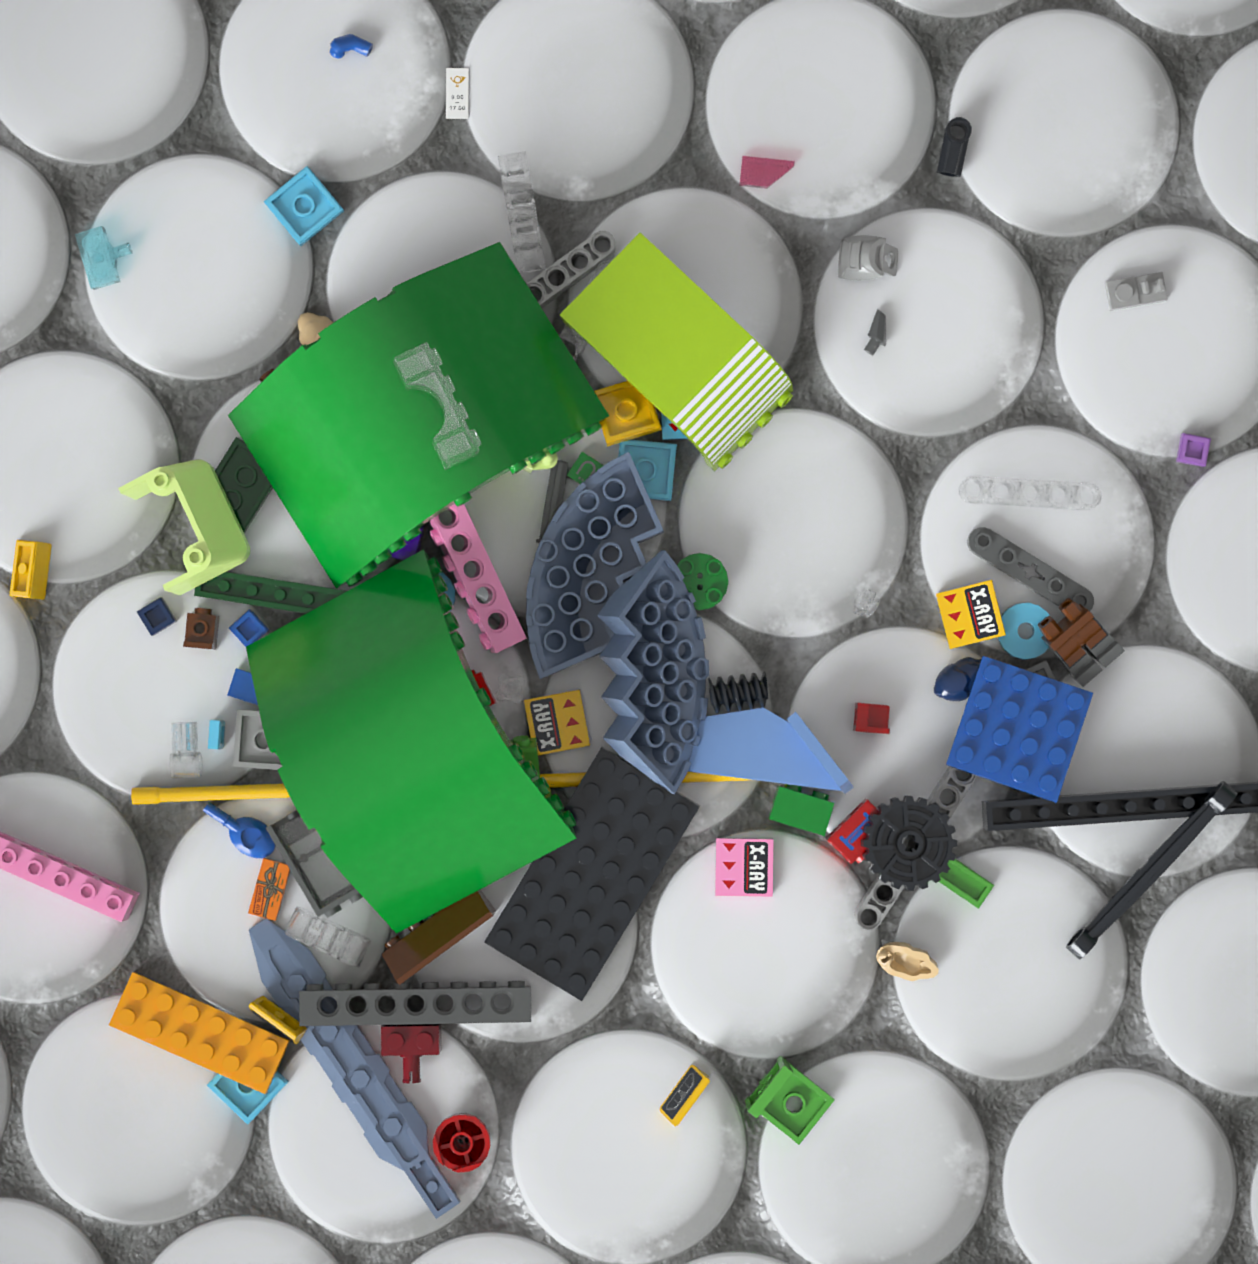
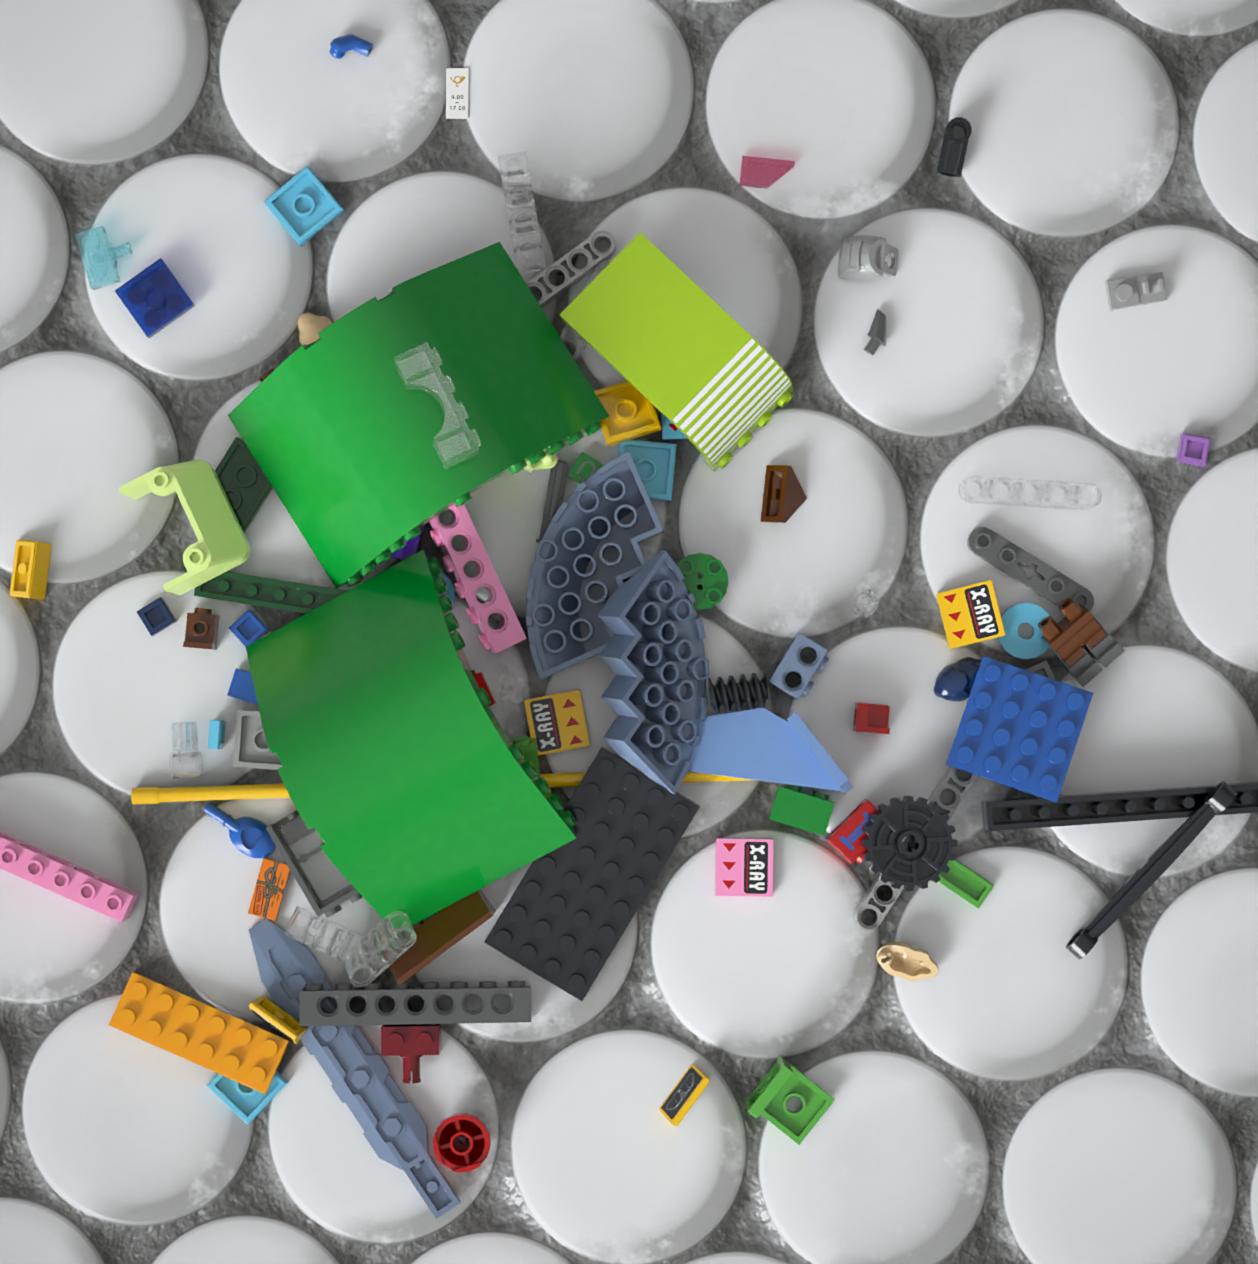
none -> clear blue plate [115,258,195,338]
none -> clear beam [343,911,417,987]
none -> reddish brown slope [761,465,807,523]
none -> sand blue brick [767,633,829,699]

